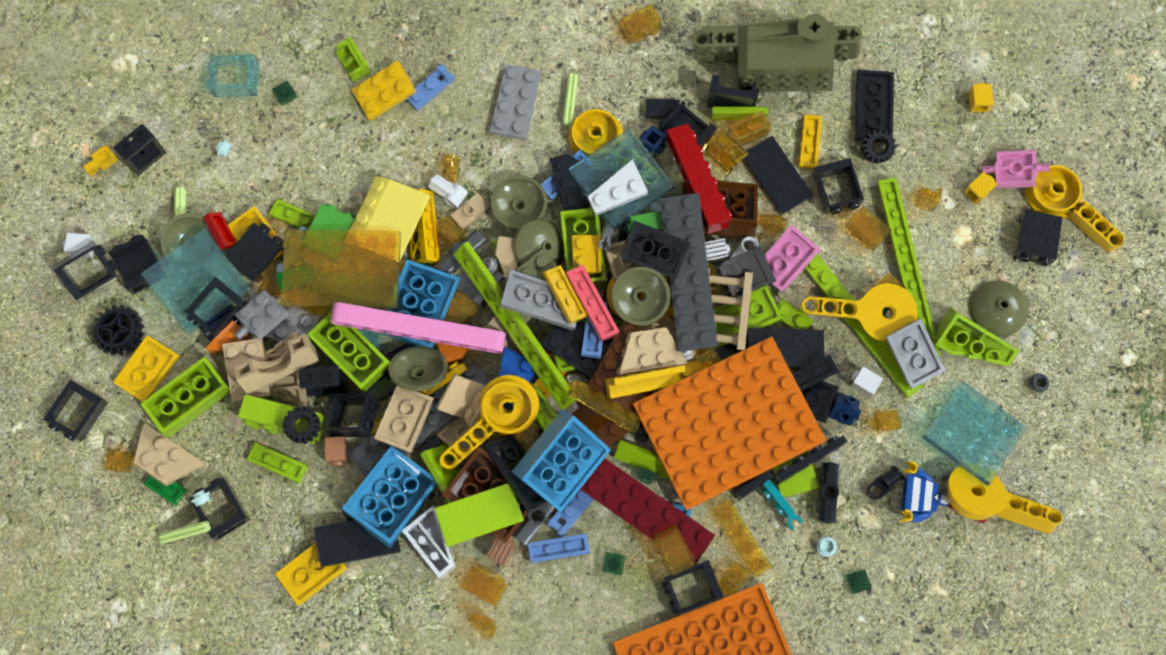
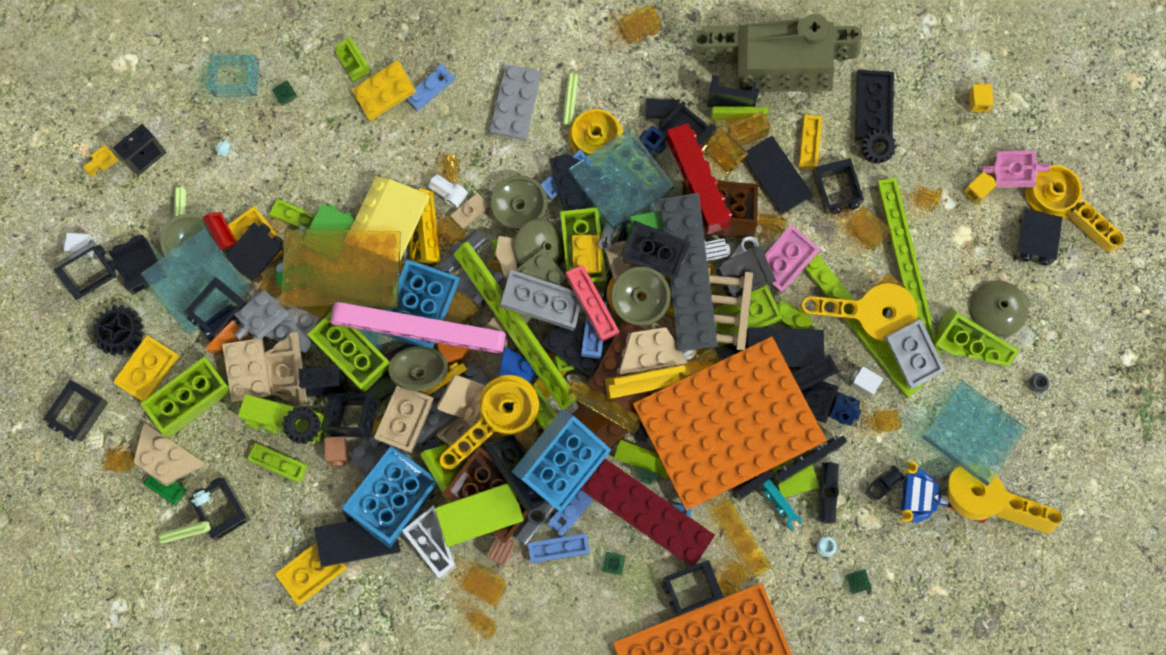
tan arch [233,333,319,394] -> none
white plate [482,257,498,275] -> none
yellow tile [543,265,587,325] -> none
white wing [588,159,648,216] -> none
clear yellow brick [653,525,695,576] -> none

